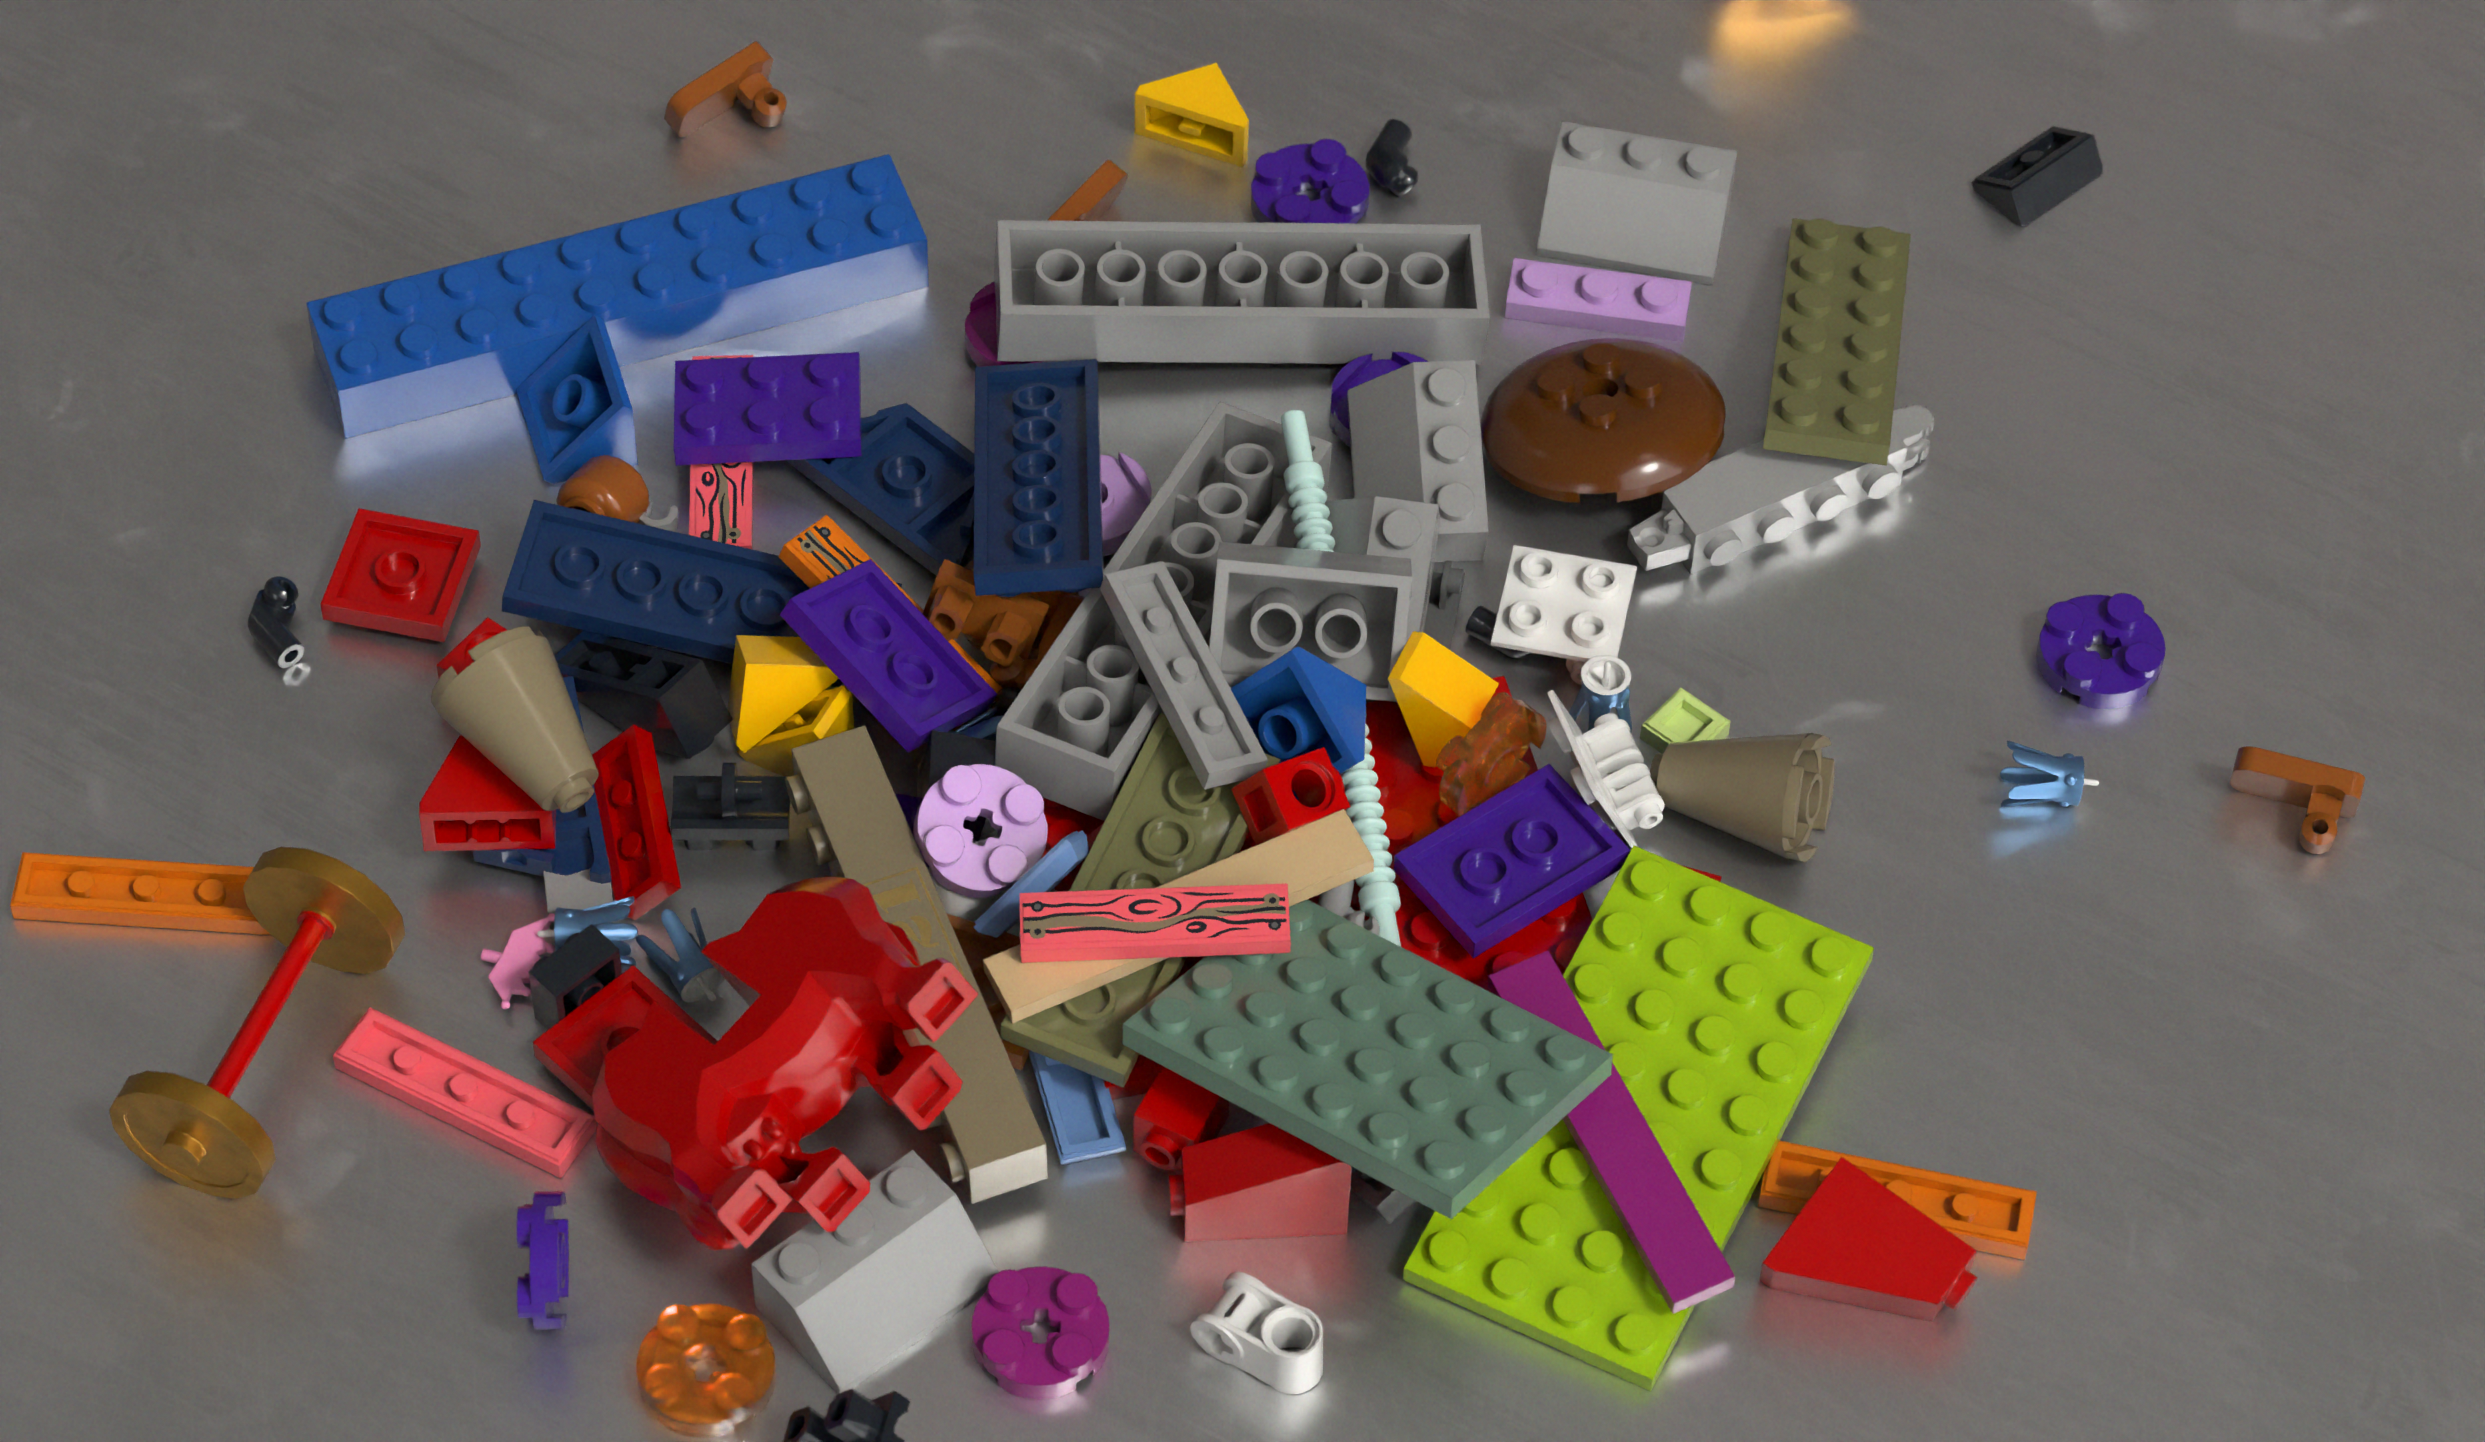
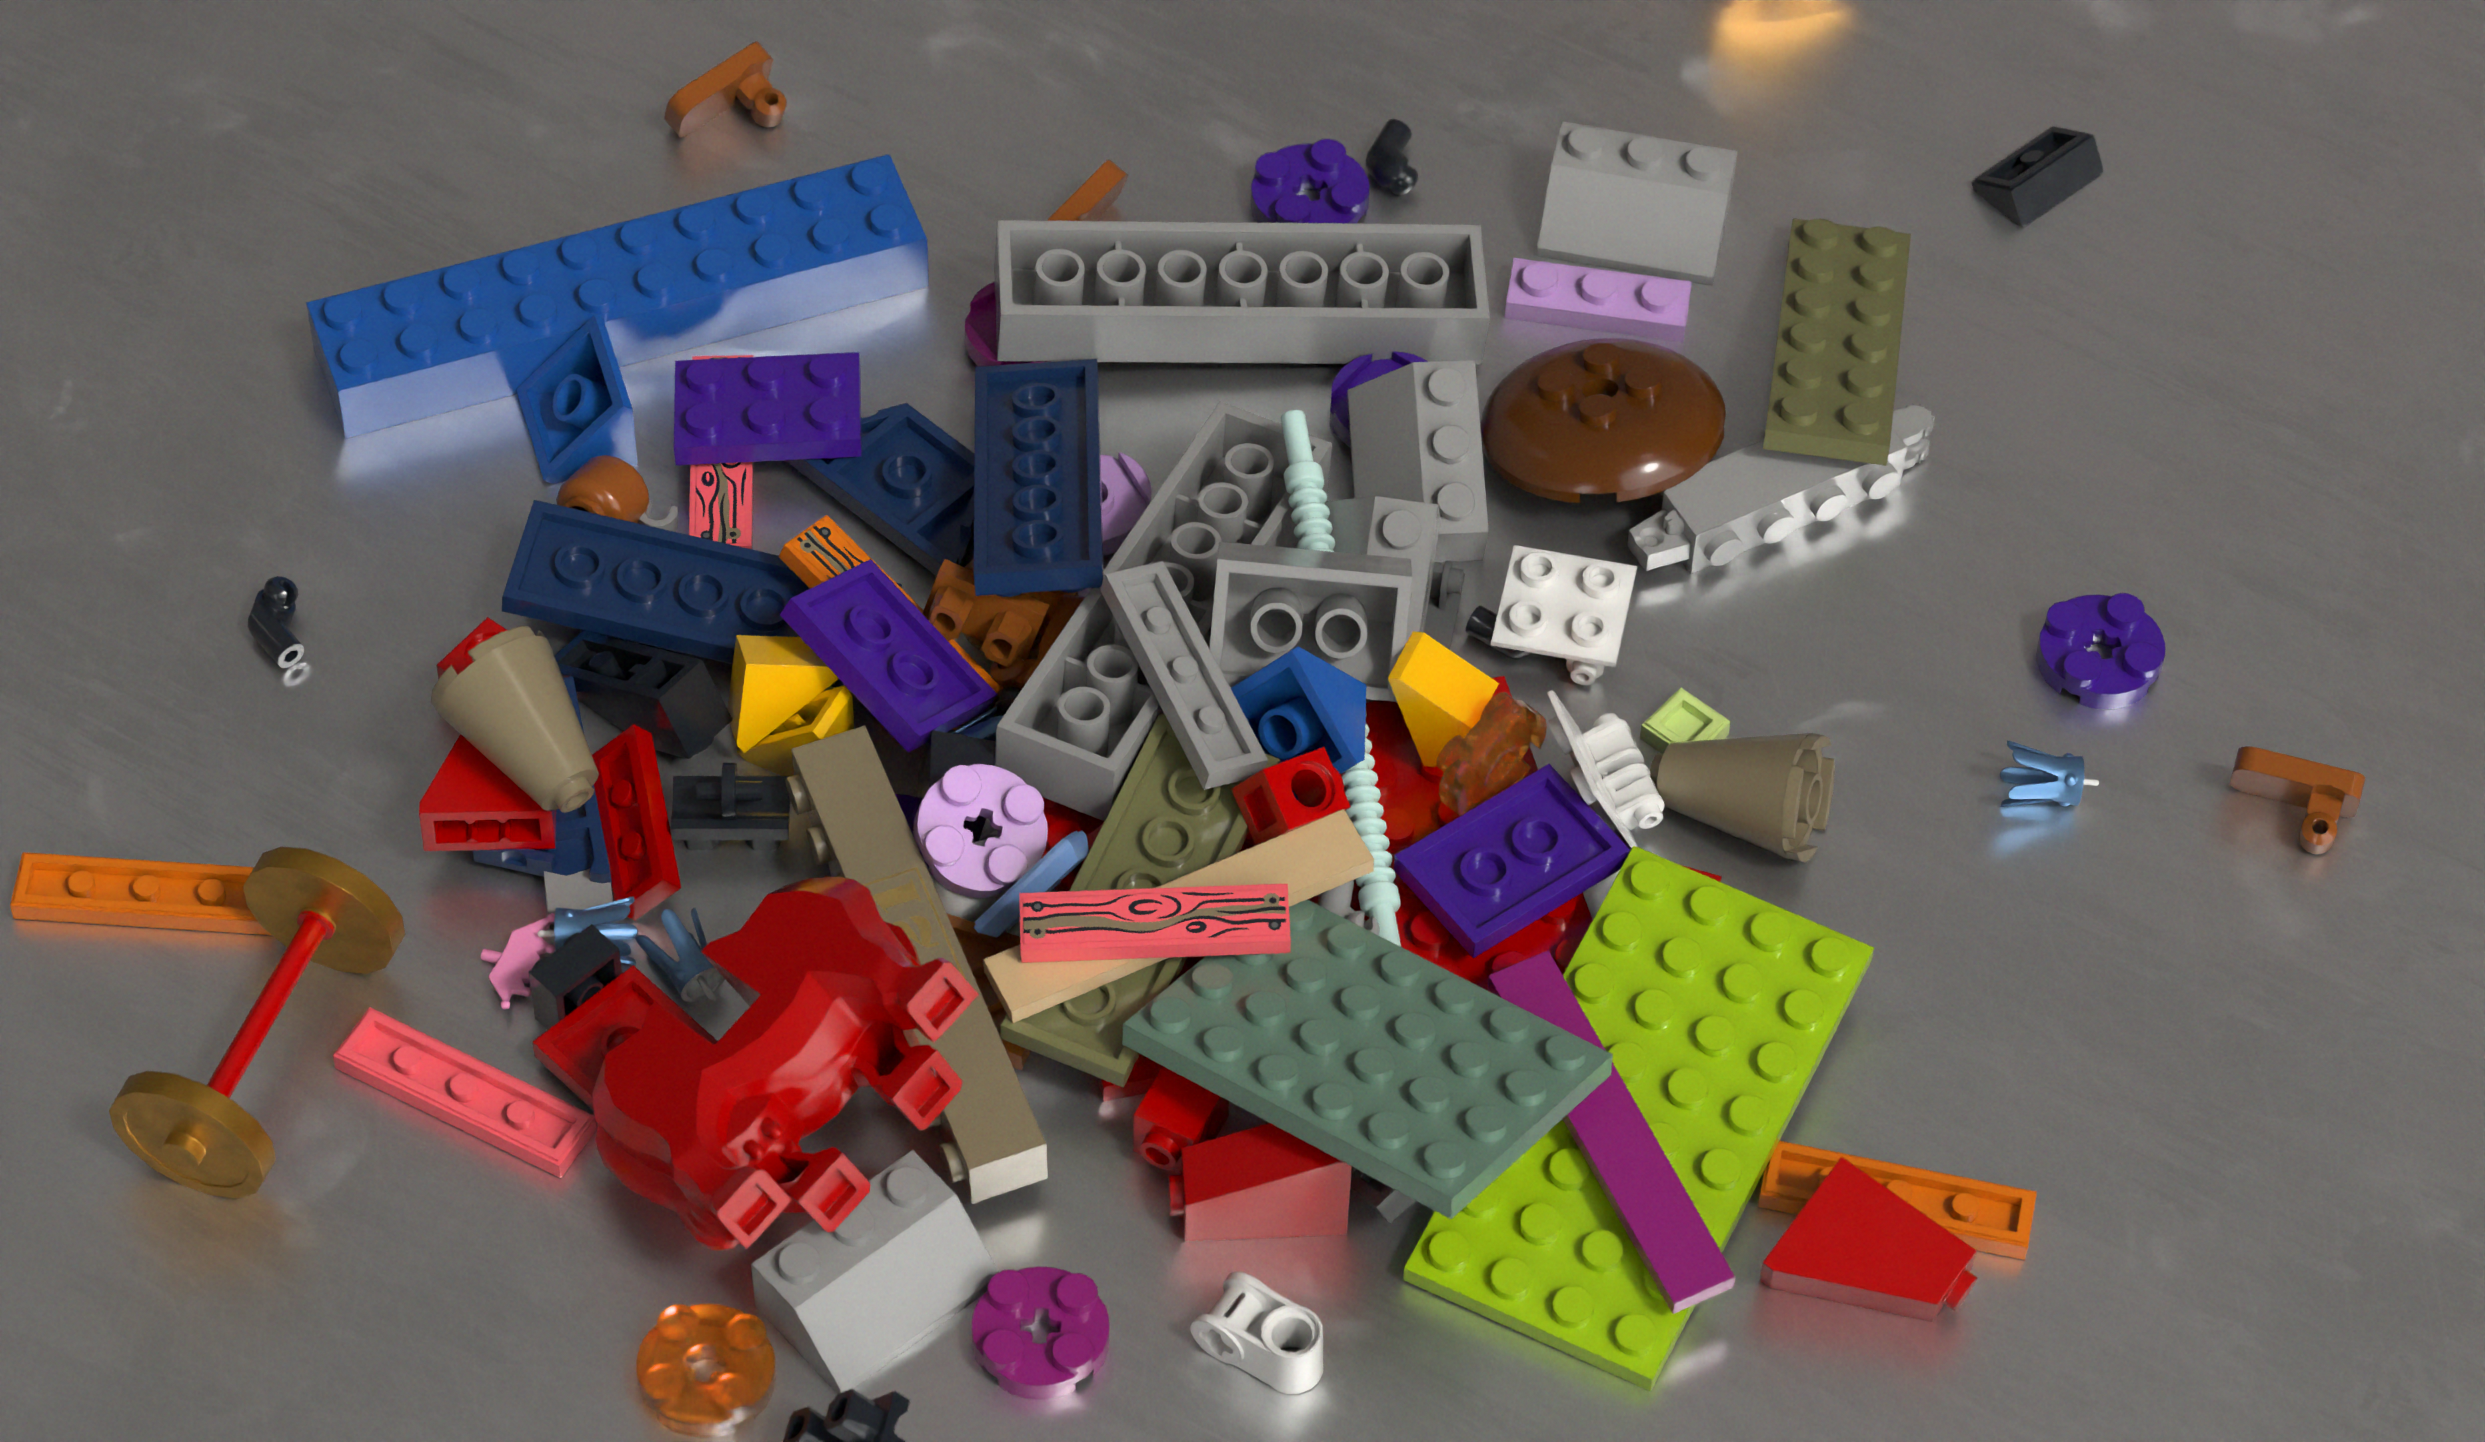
red plate [320,508,481,642] -> none
dark purple plate [517,1191,569,1330] -> none
medium blue tile [1029,1051,1126,1165] -> none
yellow slope [1134,63,1249,168] -> none
piece [1569,655,1632,732] -> none

